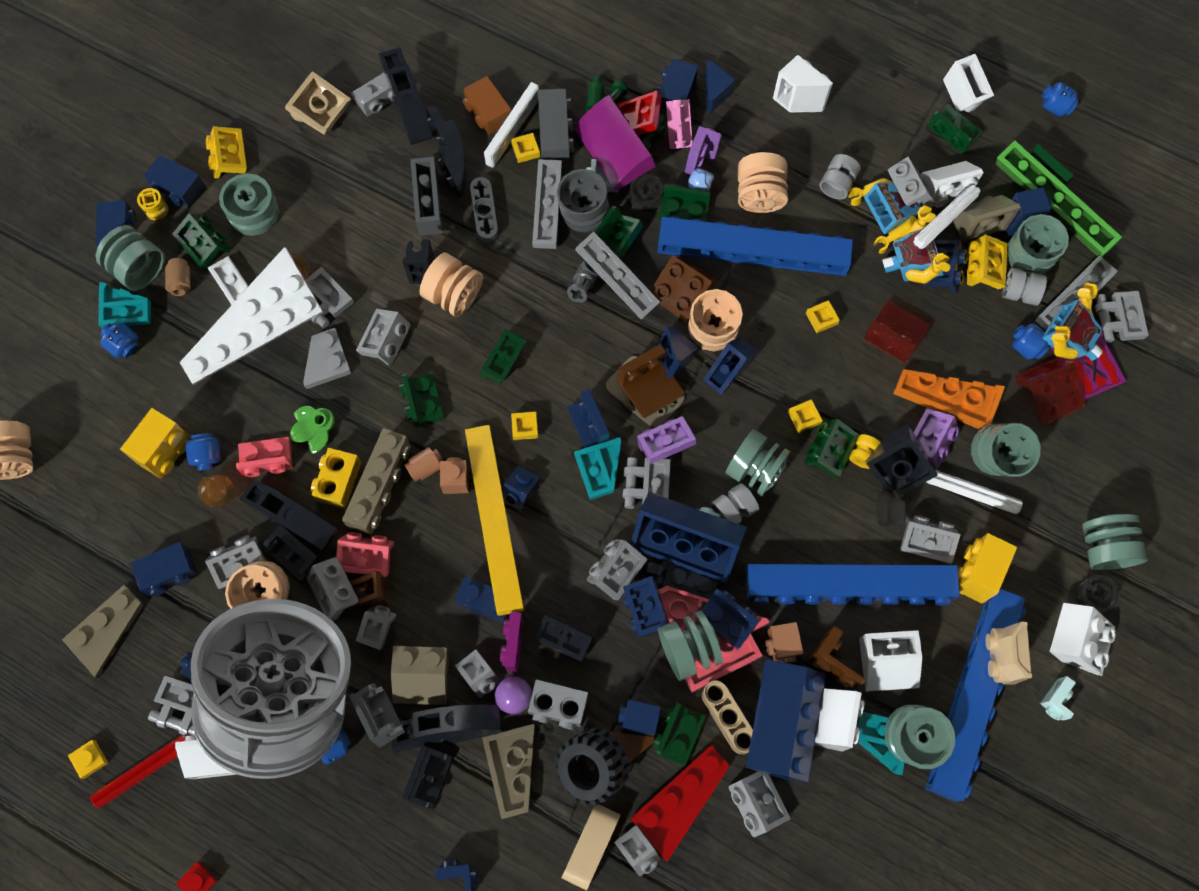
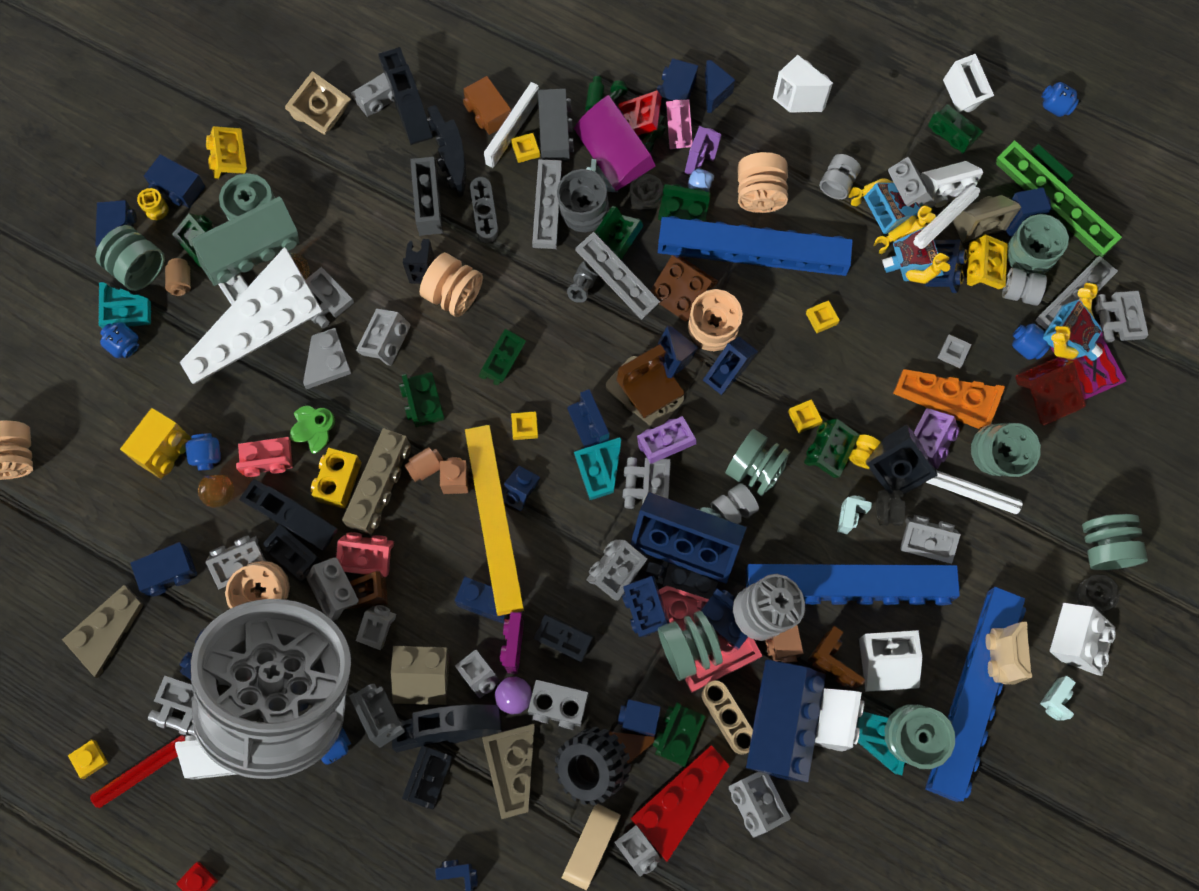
clear red bracket [863,301,929,364] -> none
yellow brick [958,533,1017,604] -> none
none -> sand green slope [191,196,299,286]
none -> light grey wheel [733,574,805,641]
none -> light aqua bracket [837,496,872,534]
none -> light grey plate [937,335,972,368]

